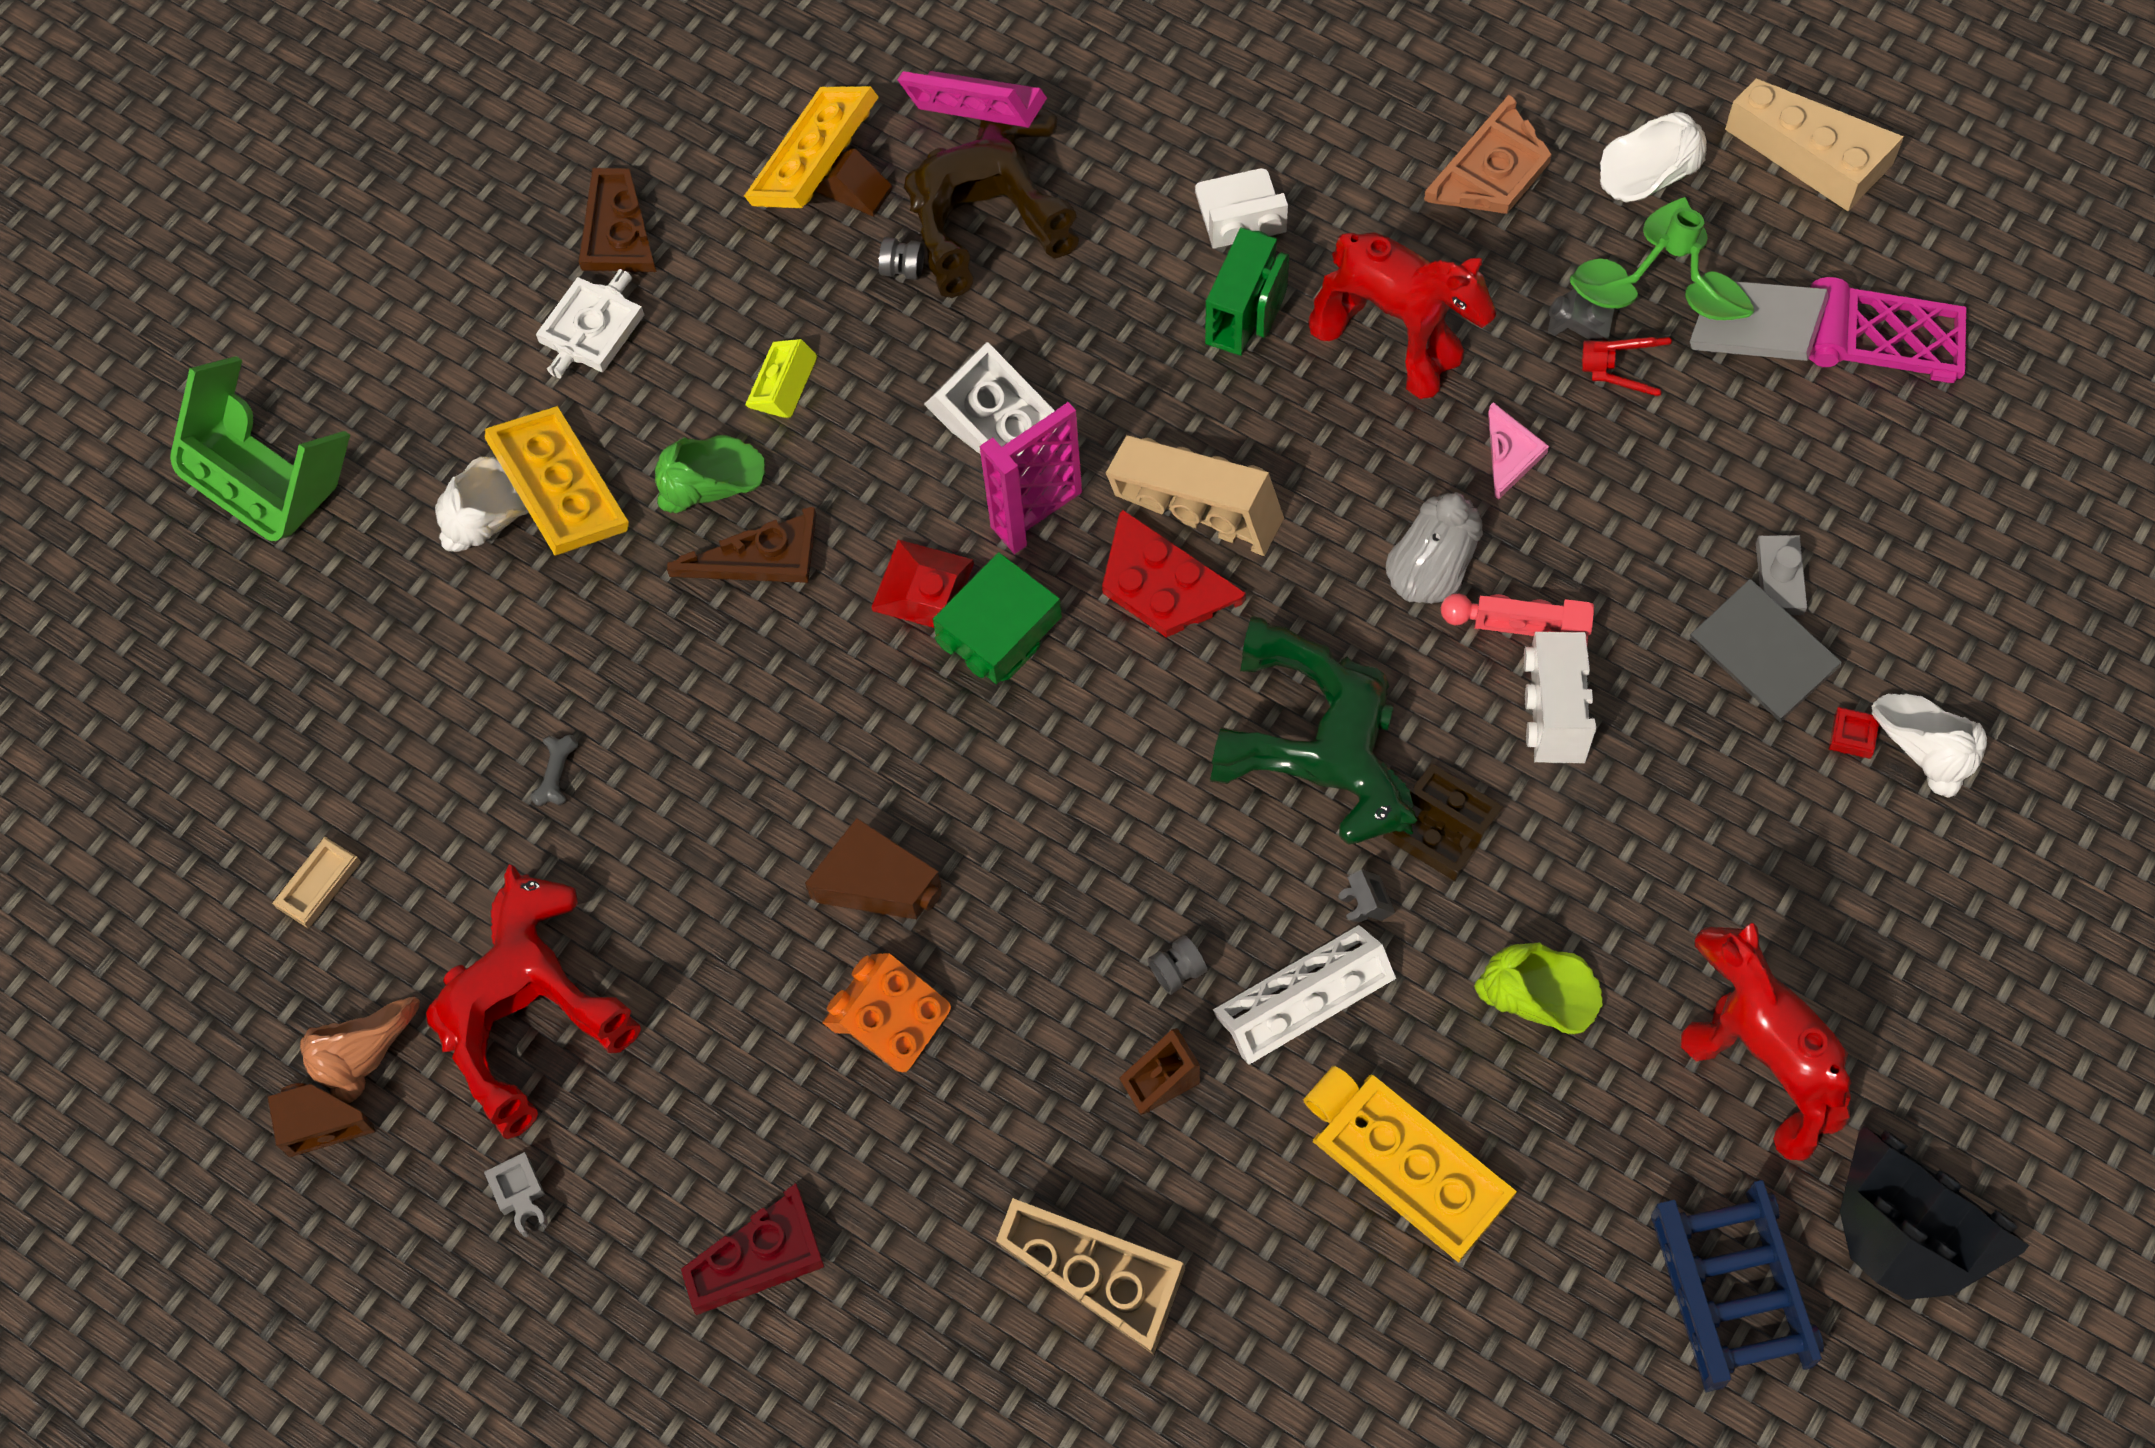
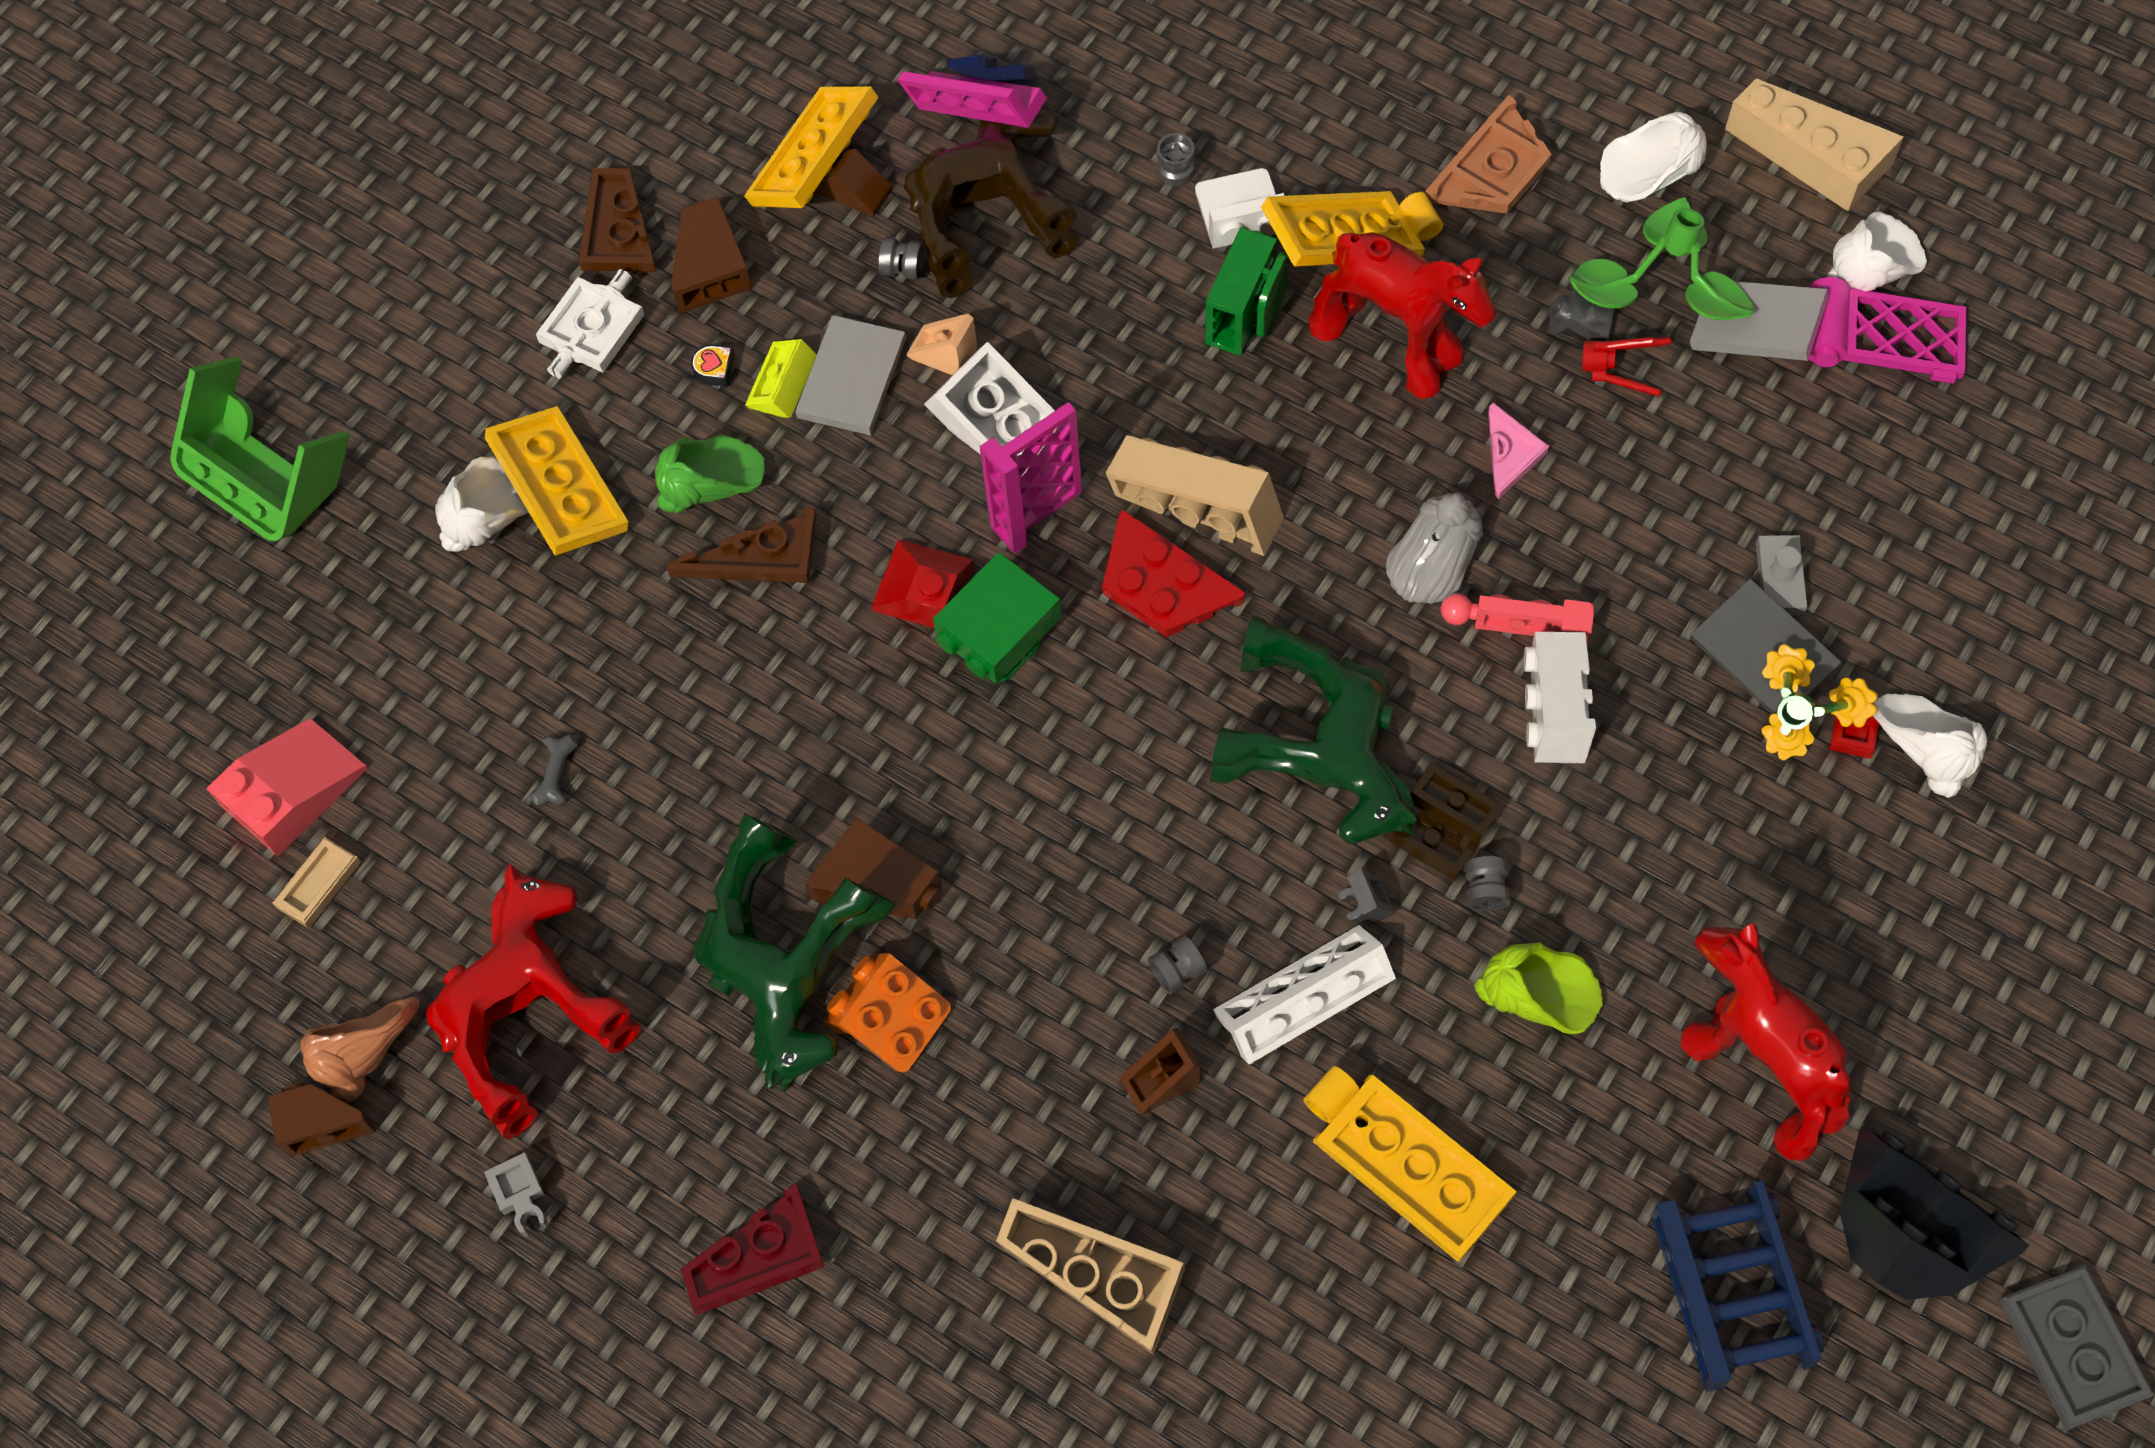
none -> coral slope [206,718,368,857]
none -> reddish brown slope [671,197,752,314]
none -> tile [691,345,735,387]
none -> dark green animal [693,813,896,1092]
none -> light grey tile [795,315,906,435]
none -> light nougat slope [907,313,977,375]
none -> clear blue slope [947,54,1037,85]
none -> flat silver wheel [1157,133,1195,186]
none -> yellow hinge [1261,191,1443,267]
none -> flat silver wheel [1465,856,1511,911]
none -> yellow plant [1762,644,1878,761]
none -> white hair [1827,212,1927,291]
none -> dark grey tile [1999,1265,2154,1431]

